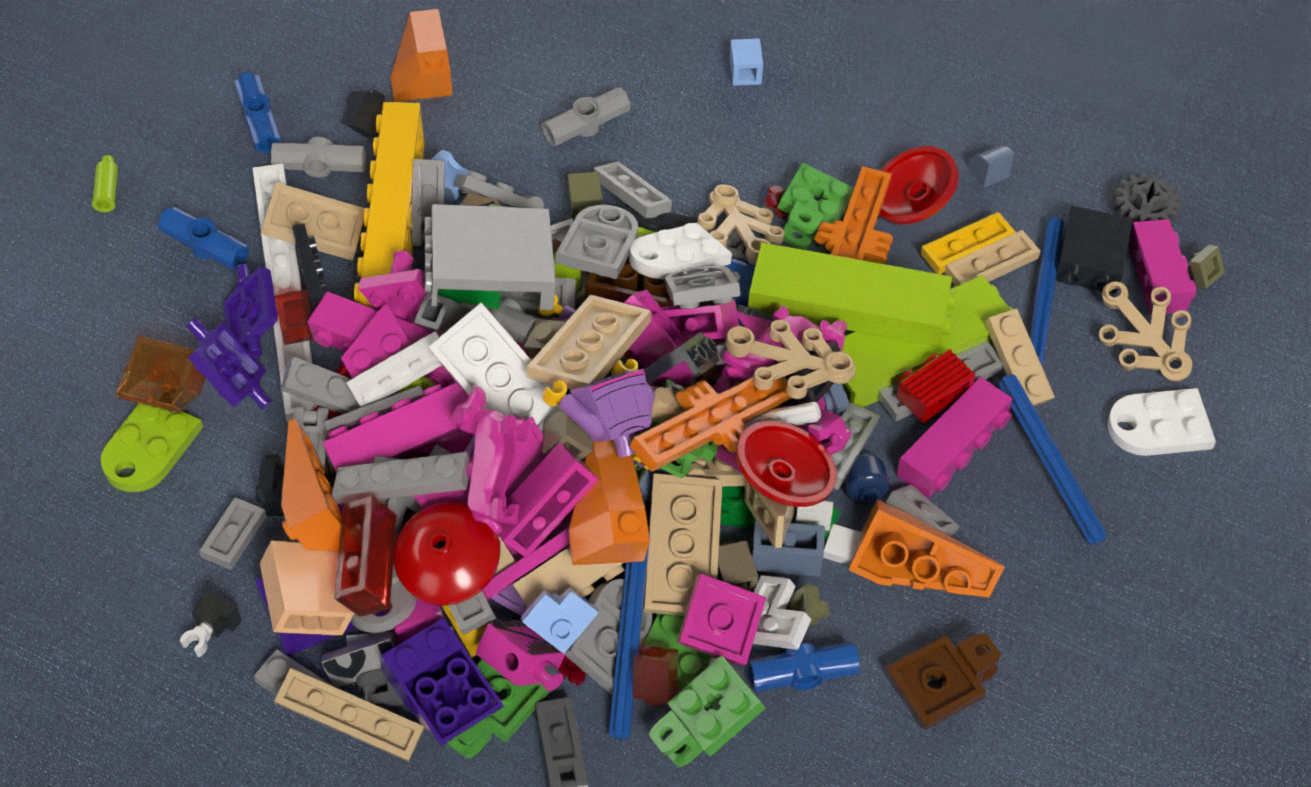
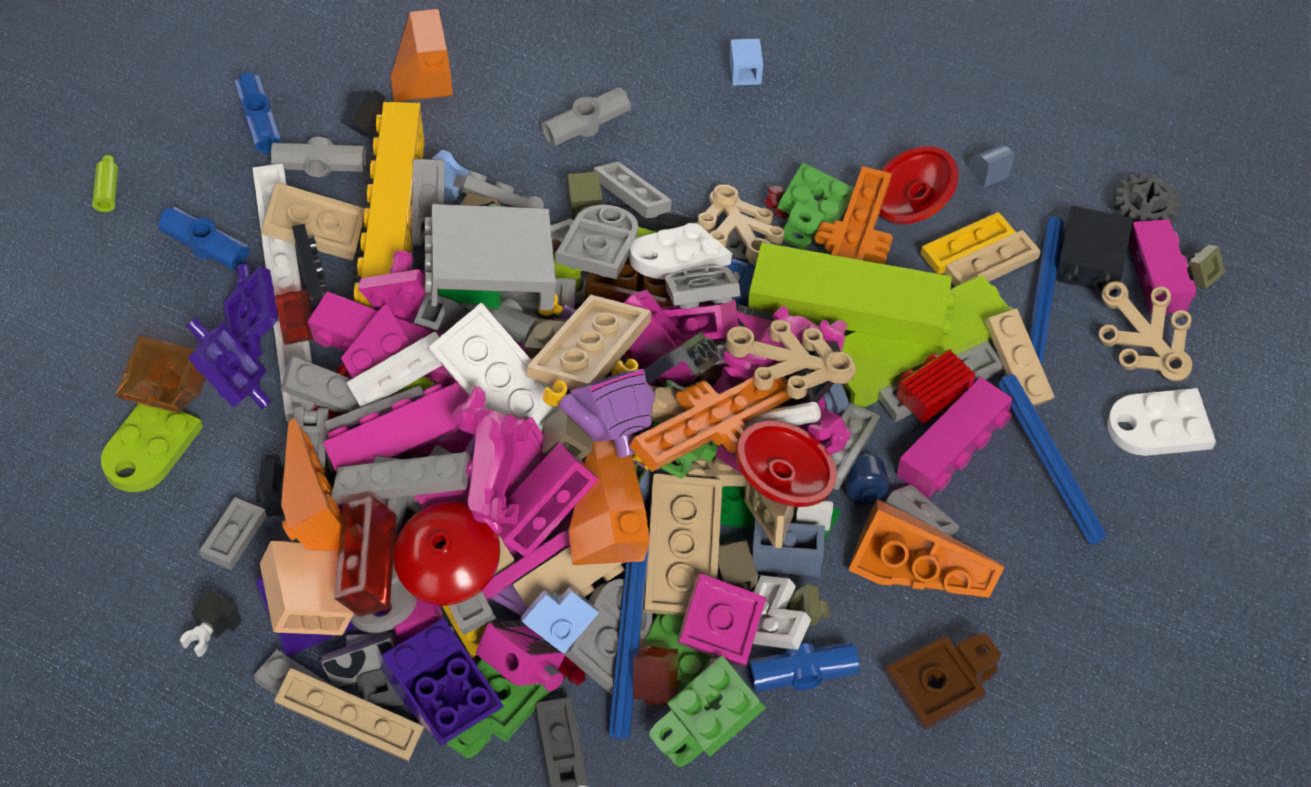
white tile [823,524,862,566] -> none

